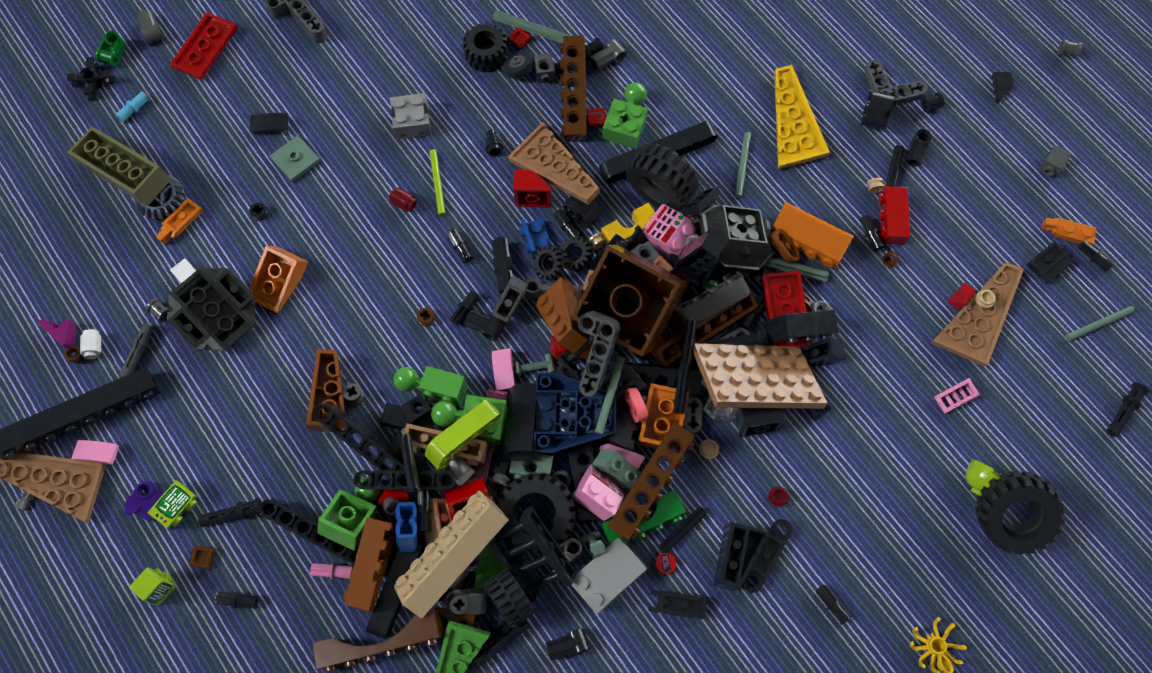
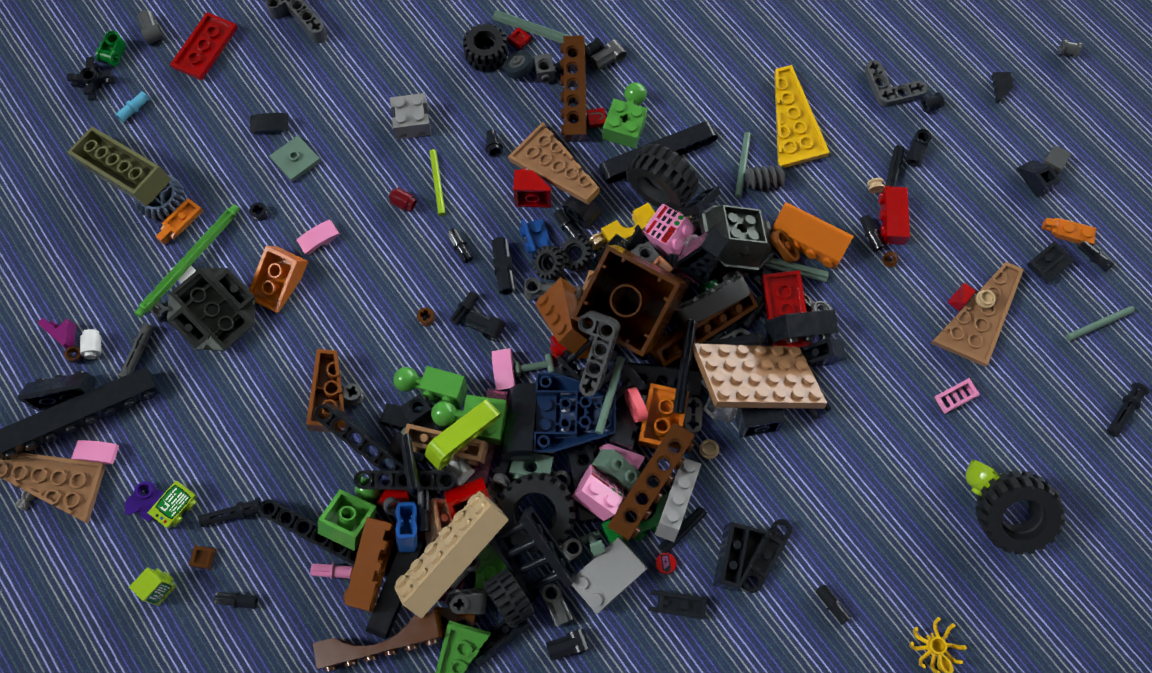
dark grey brick [492,276,528,322] -> none
dark red plate [768,487,789,507] -> none
black brick [861,90,895,130] -> none
none -> black slope [18,371,95,411]
none -> bright green piece [134,204,240,318]
none -> bright pink slope [297,220,340,255]
none -> dark grey piece [542,584,573,627]
none -> light grey arch [655,457,701,542]
none -> dark grey piece [746,165,785,190]
none -> black slope [1016,160,1061,198]

